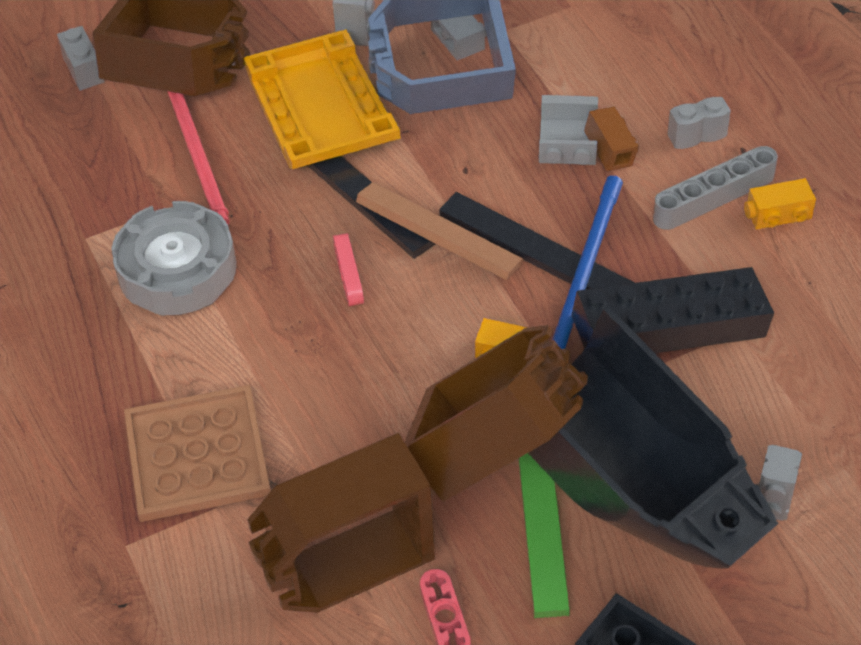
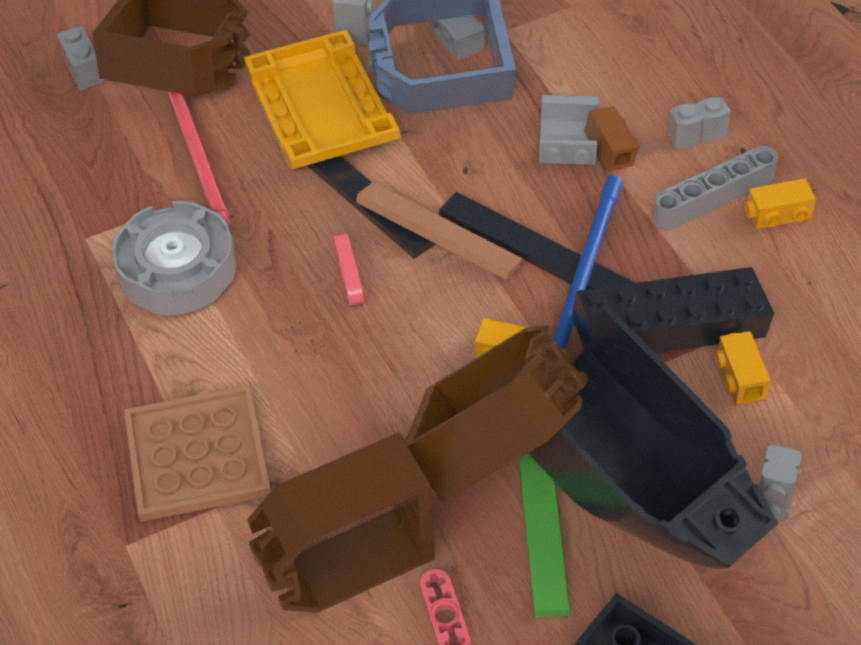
none -> light orange brick [714,331,770,405]

